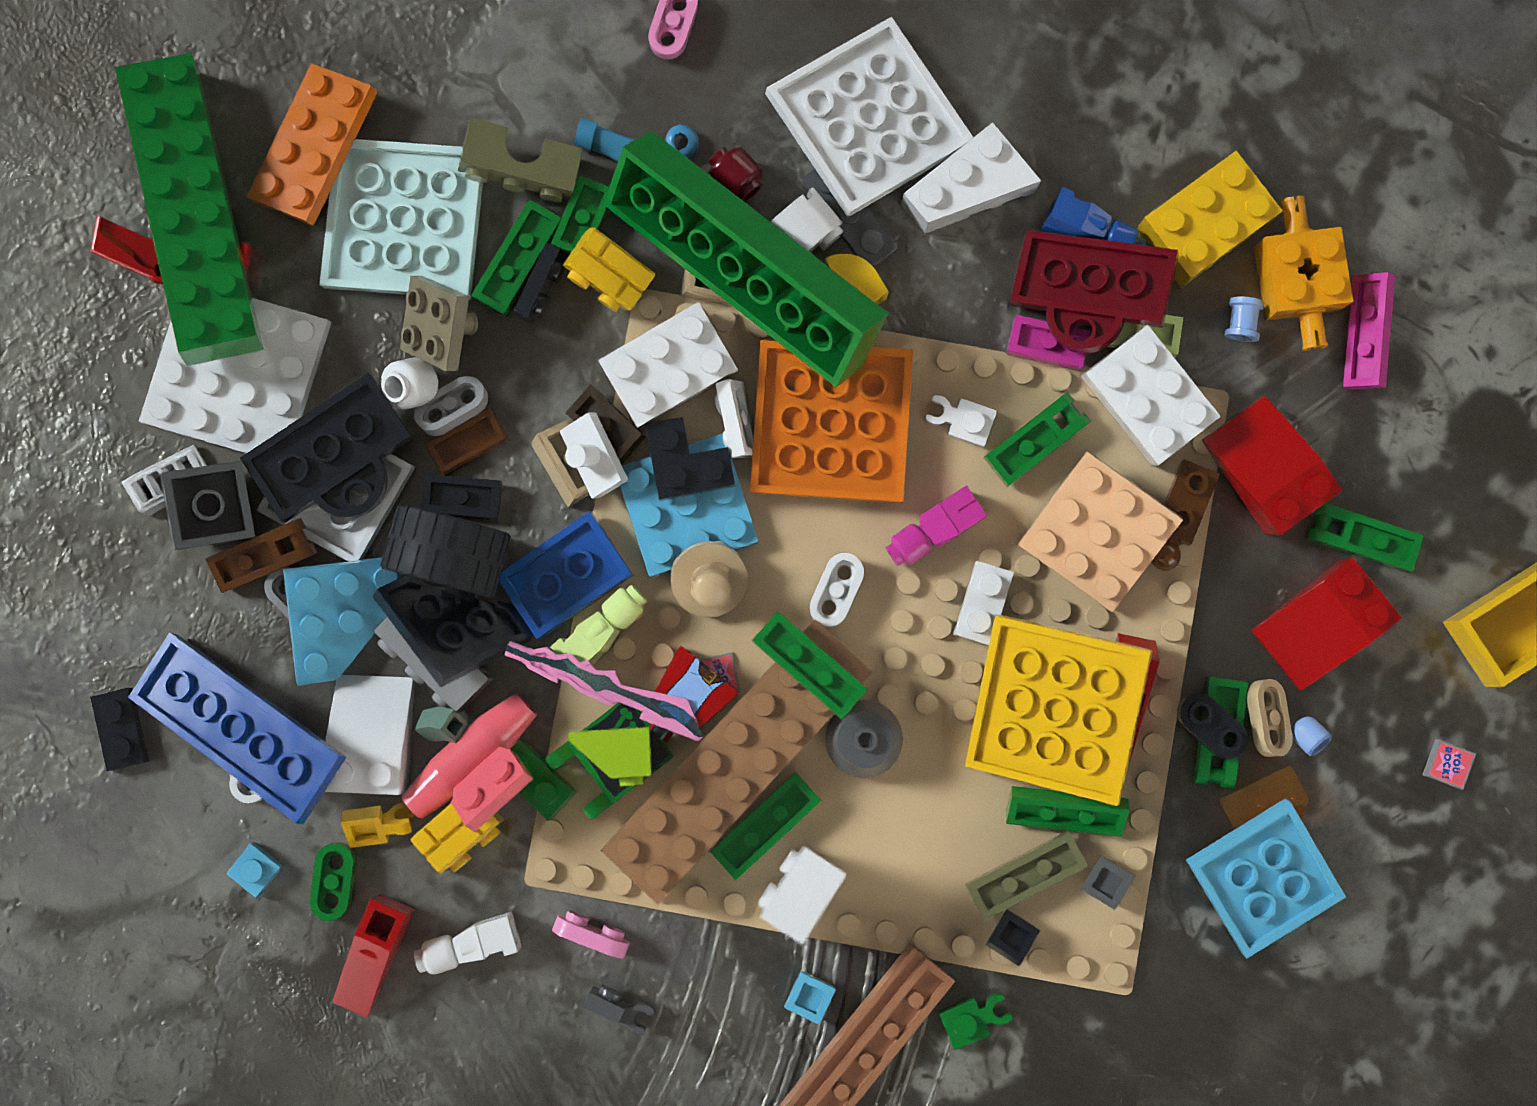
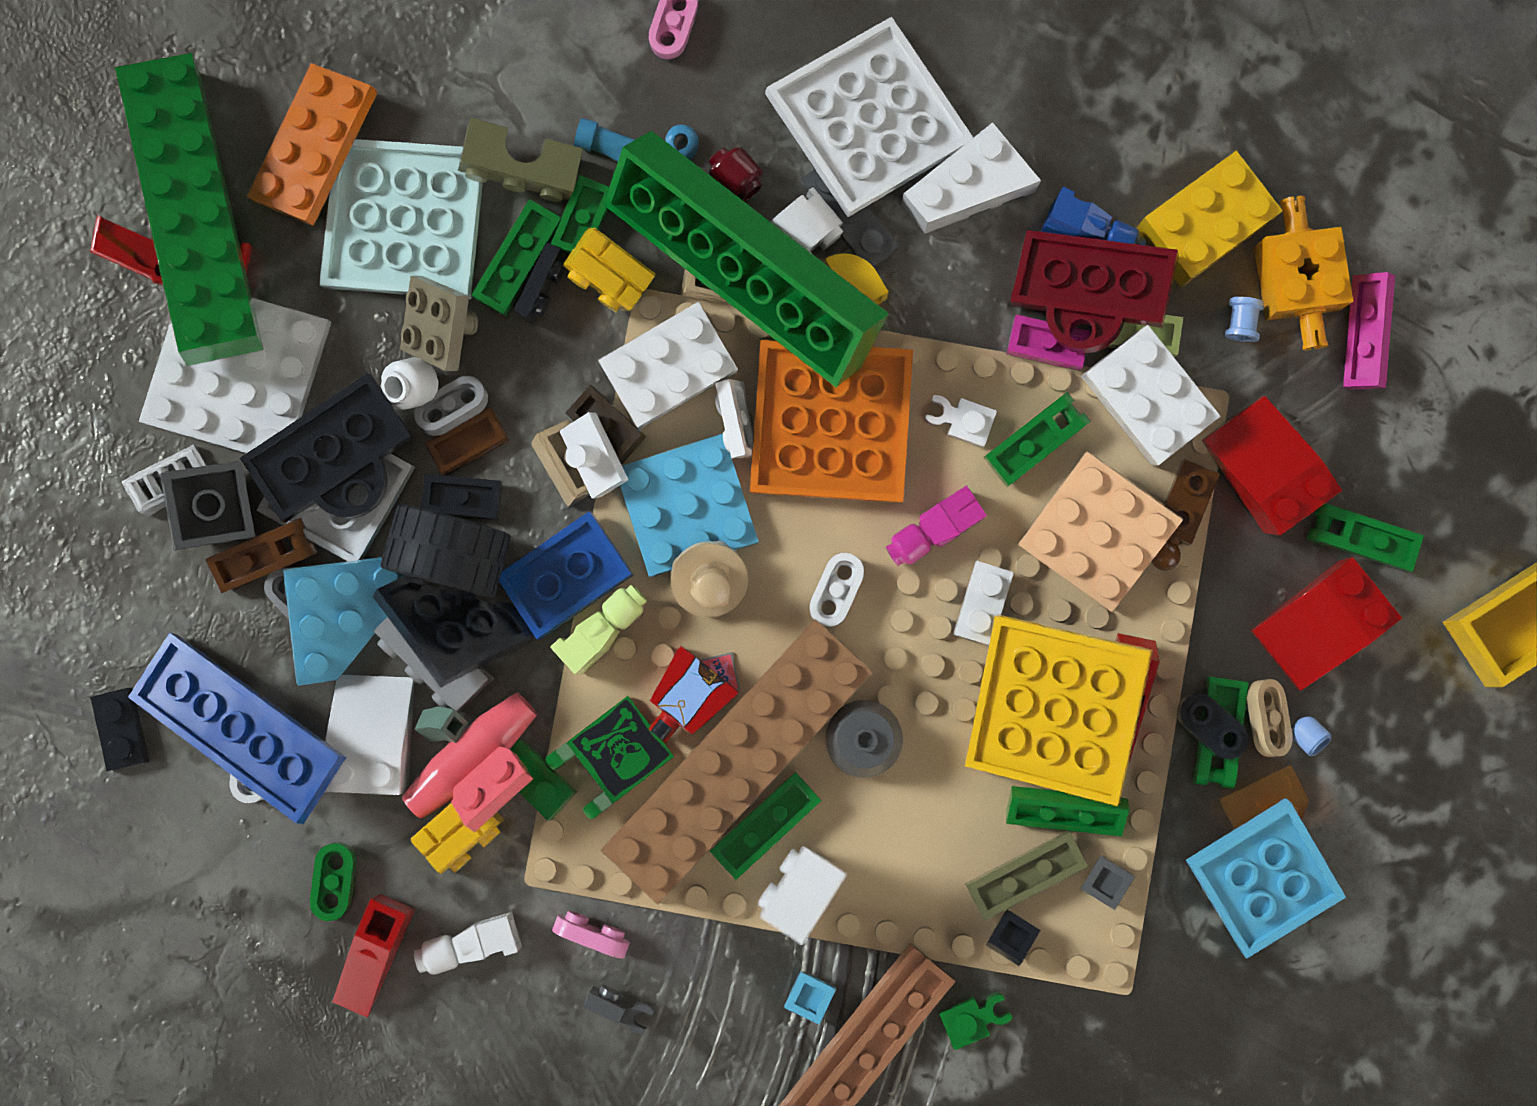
medium azure plate [226,842,284,898] -> none
yellow plate [341,803,414,848] -> none
bright pink sword [505,641,703,741] -> none
lime slope [568,727,651,786] -> none
black plate [645,417,736,501] -> none
green plate [752,611,868,720] -> none
tile [1422,739,1476,790] -> none

